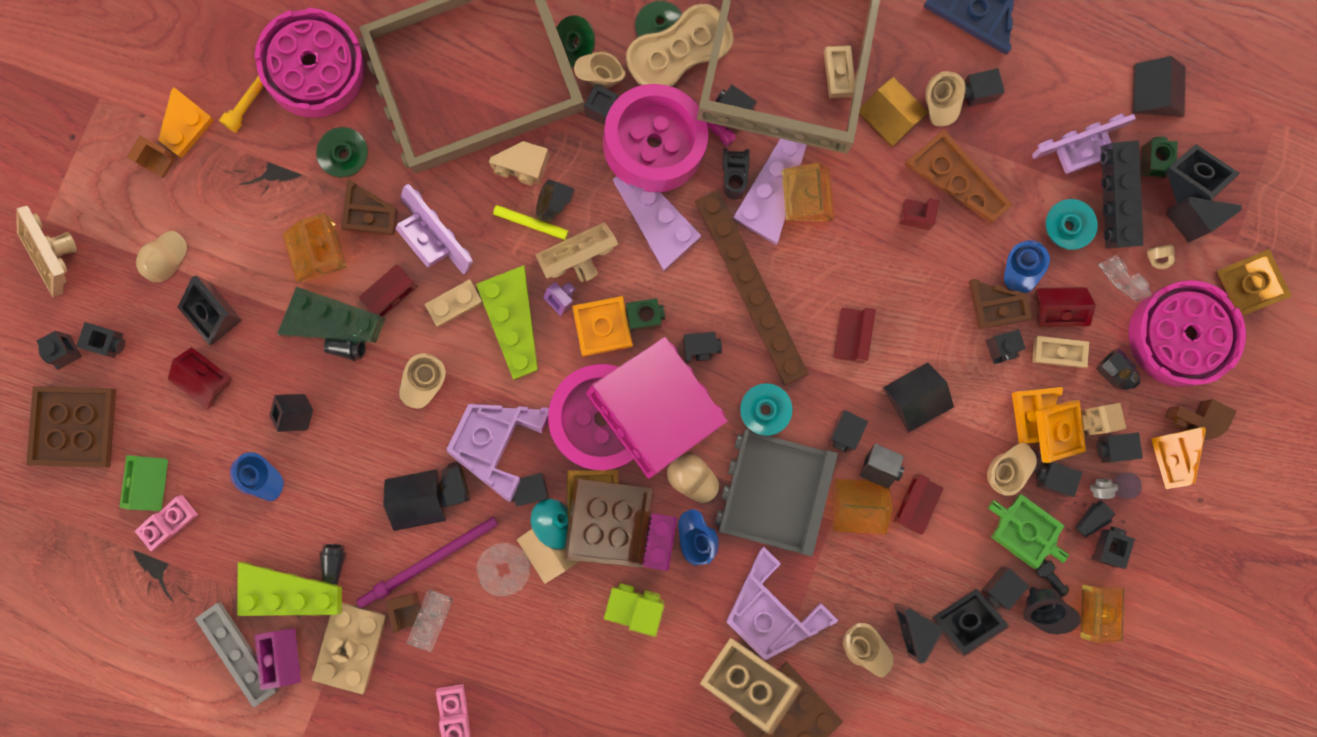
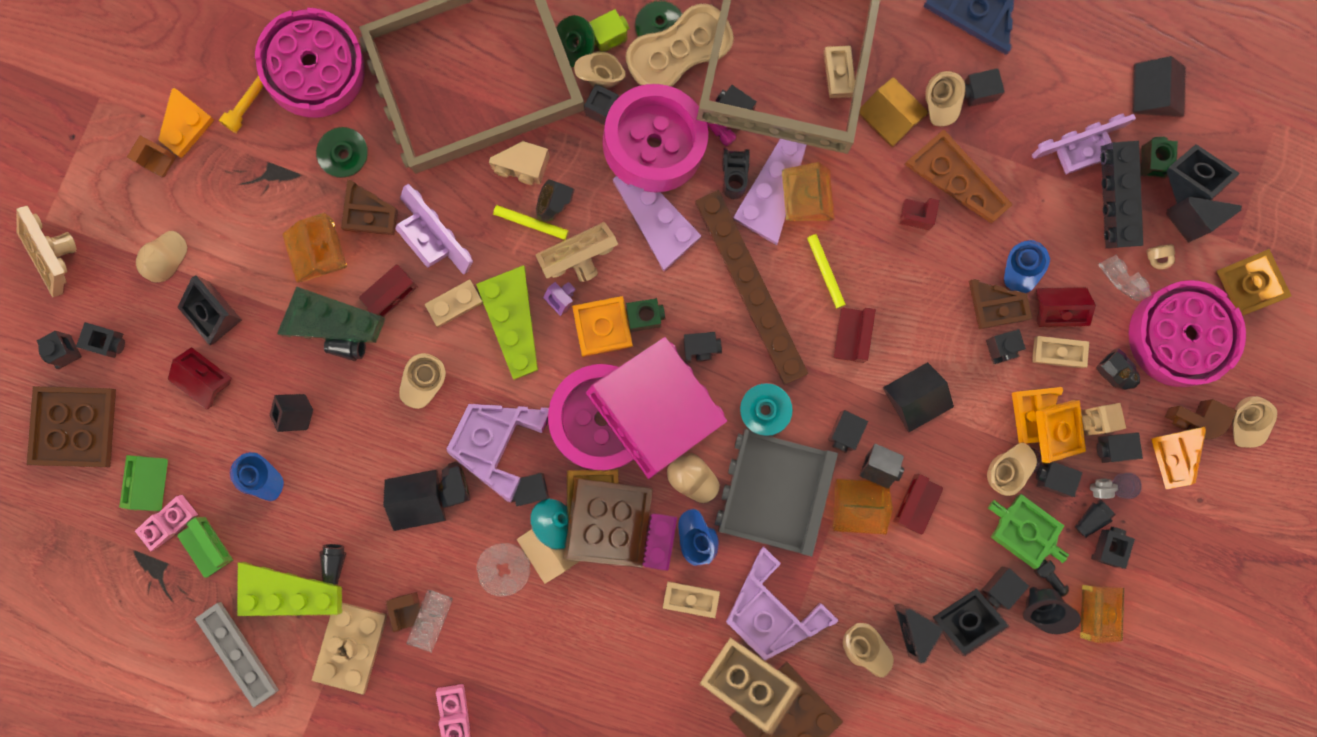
magenta brick [254,629,301,690] -> none
magenta bar [356,516,499,609] -> none
lime brick [604,583,664,637] -> none
teal dish [1045,199,1098,250] -> none
none -> bright green panel [178,517,233,578]
none -> lime brick [589,9,629,52]
none -> tan plate [663,581,720,618]
none -> neon yellow bar [807,234,846,309]
none -> tan piece [1232,396,1277,448]

